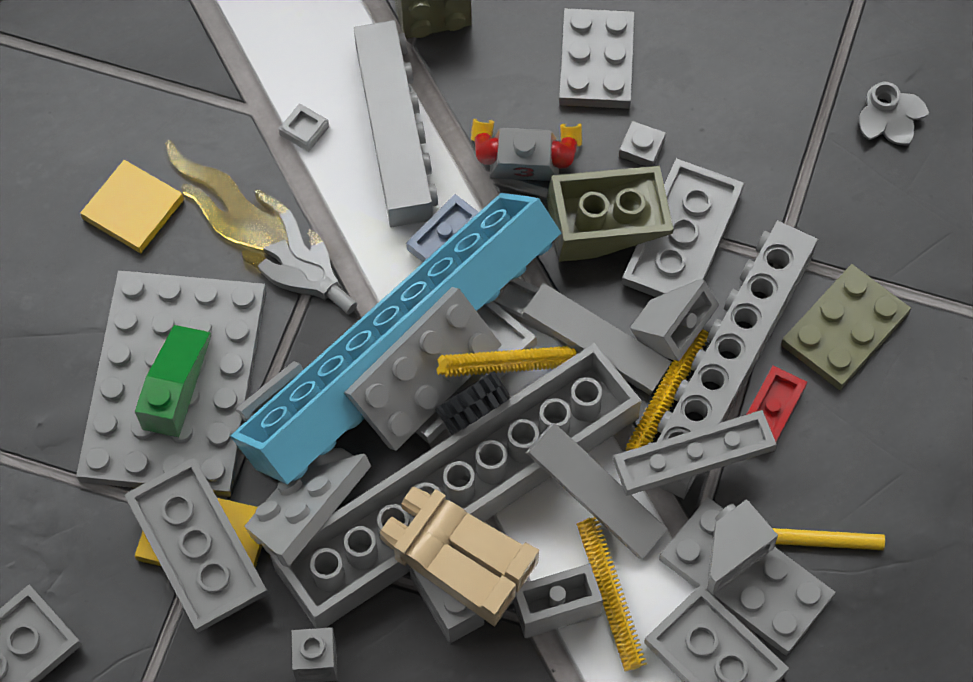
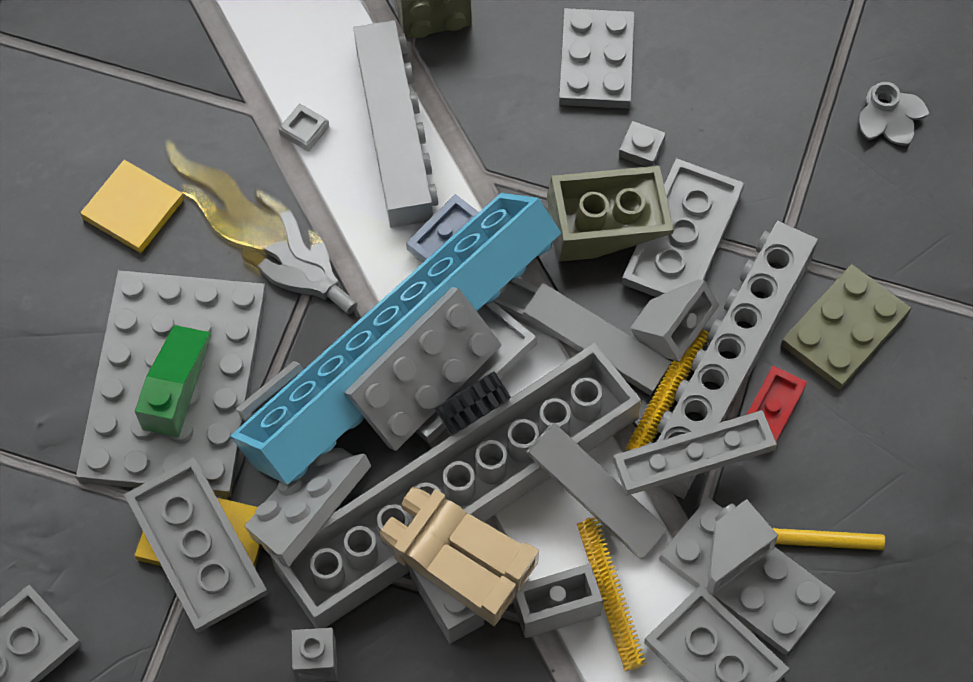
yellow axle [436,346,576,378] -> none
torso [471,118,582,181] -> none

